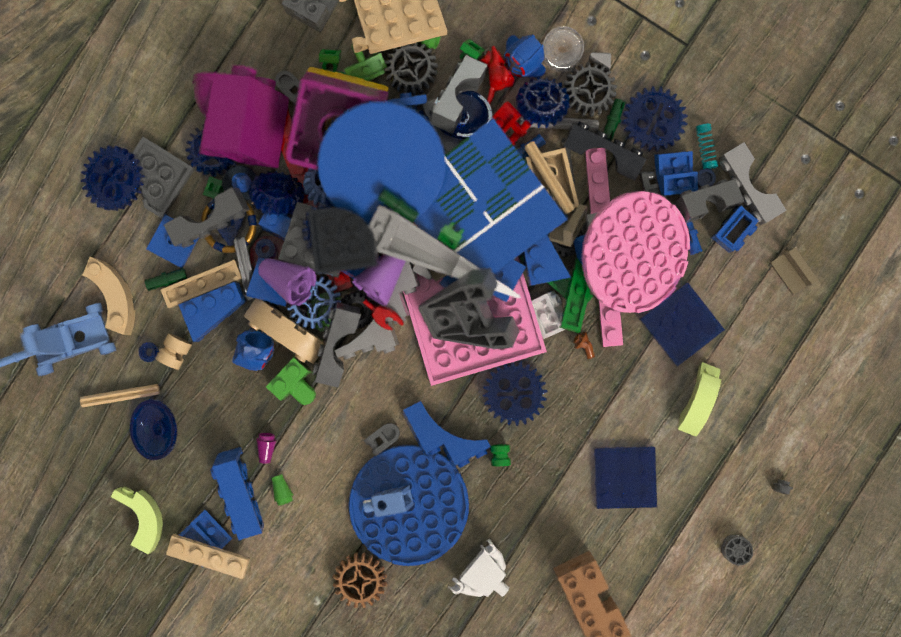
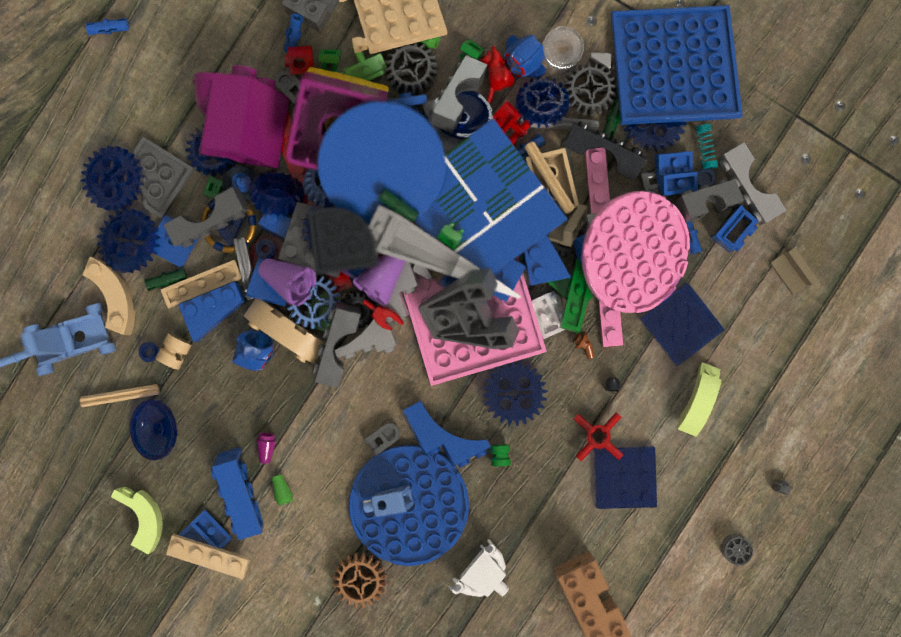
bright green brick [266,357,316,405] -> none
none -> blue pin [86,18,129,36]
none -> clear blue gear [97,208,160,273]
none -> blue pin [283,13,304,53]
none -> red brick [284,45,314,75]
none -> red bar [574,412,624,461]
none -> black hinge [605,377,621,392]
none -> blue tile [610,5,743,125]

